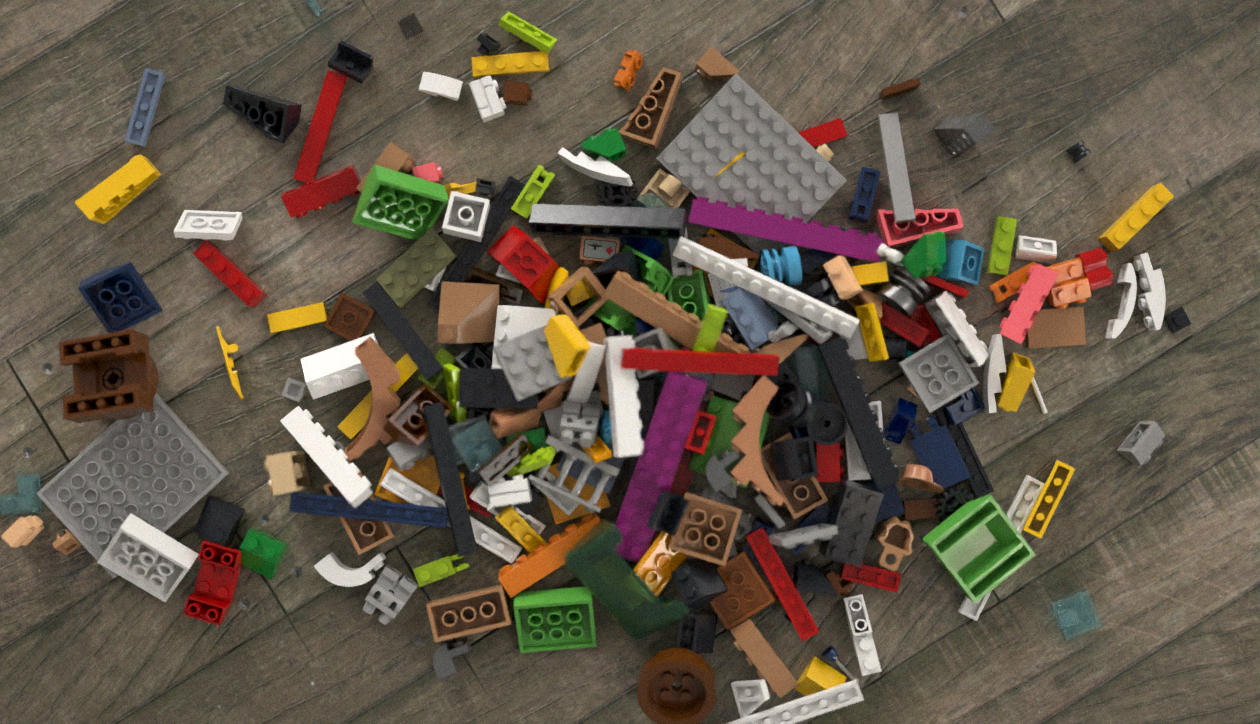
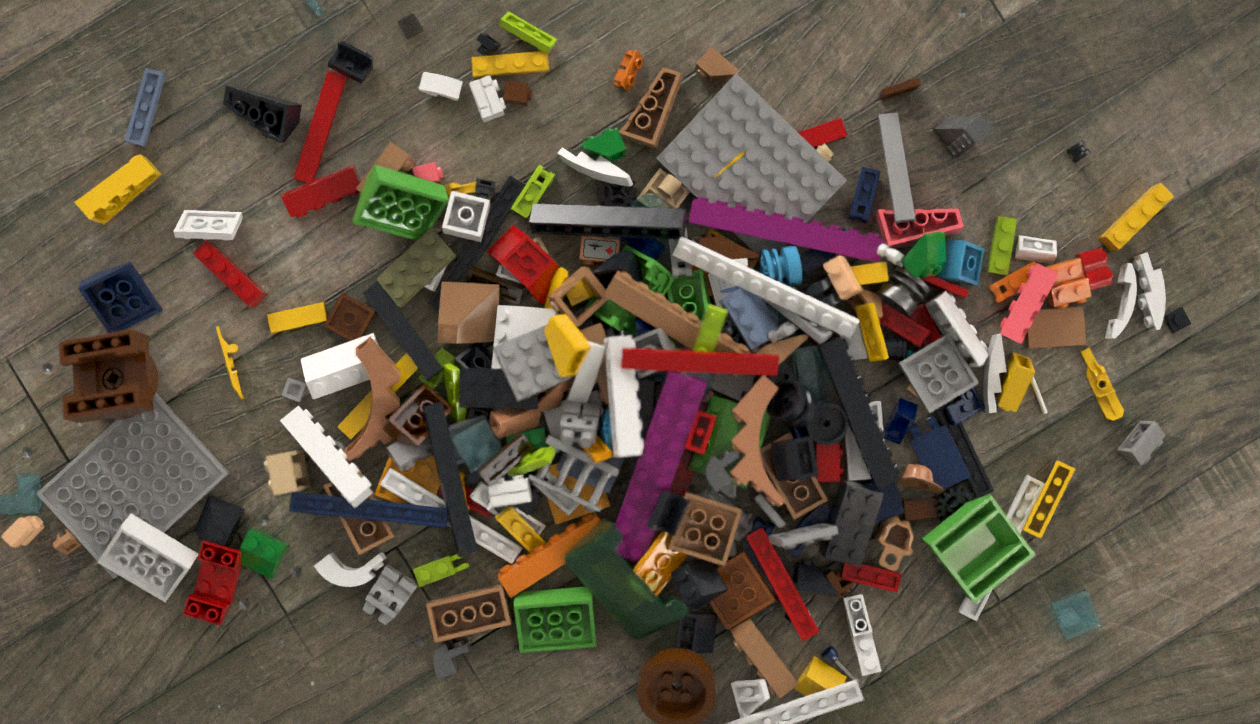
none -> yellow piece [1080,348,1124,421]

